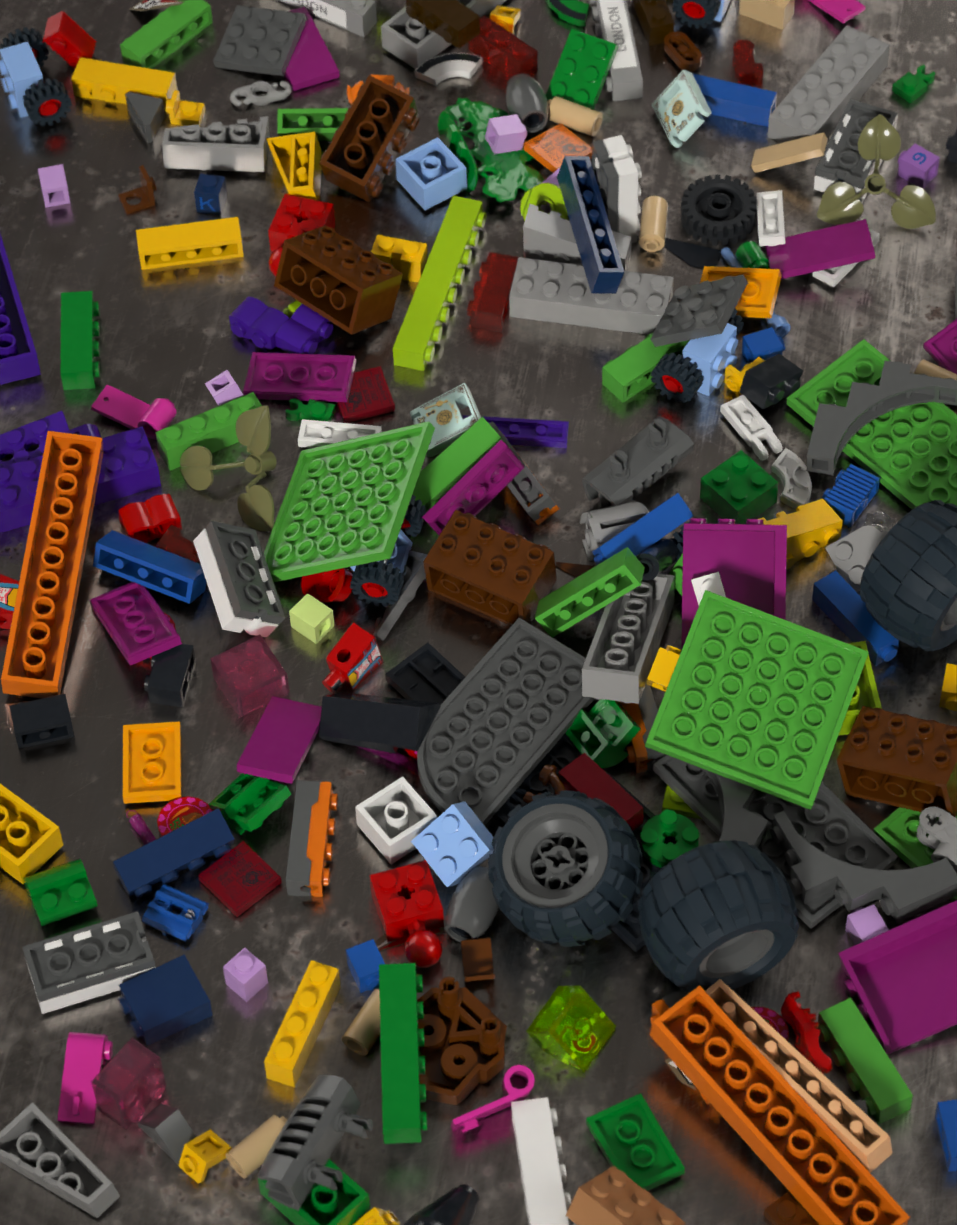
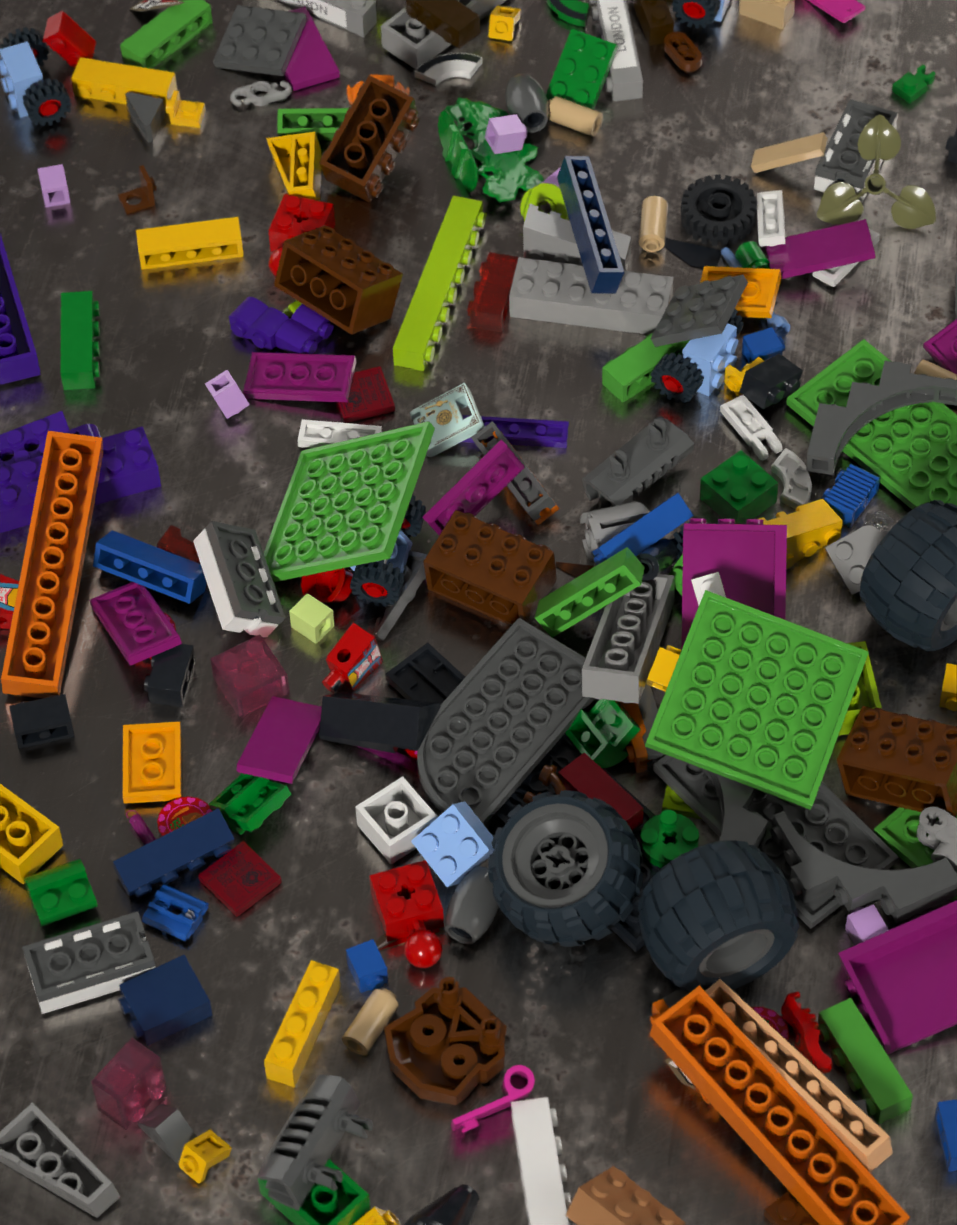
dark pink door [57,1032,113,1124] -> none
dark pink door [91,384,177,440] -> none
red brick [118,494,182,543] -> none
bright green brick [156,392,262,471] -> none
light grey wedge [162,116,270,172] -> none
olive plant [180,405,277,532] -> none
dark blue brick [194,173,228,216] -> none
lavender brick [223,947,268,1002] -> none
tan brick [226,1115,287,1178] -> none
green plate [285,399,336,422] -> none
piece [286,780,338,897] -> none
yellow brick [371,235,428,283] -> none
green brick [379,963,427,1144] -> none
light blue brick [395,137,467,210] -> none
bright green brick [412,416,510,513] -> none
reddish brown bracket [461,938,495,982] -> none
clear red brick [468,15,538,78] -> none
orange tile [523,123,592,173] -> none
clear neon green slope [526,985,617,1072] -> none
green plate [586,1093,685,1191] -> none
white piece [592,135,642,243] -> none
light aqua container [652,70,712,148] -> none
blue brick [692,73,777,127] -> none
clear red leg [732,40,764,87] -> none
light grey brick [768,25,890,143] -> none
blue brick [812,570,899,667] -> none
medium lavender brick [898,144,940,189] -> none

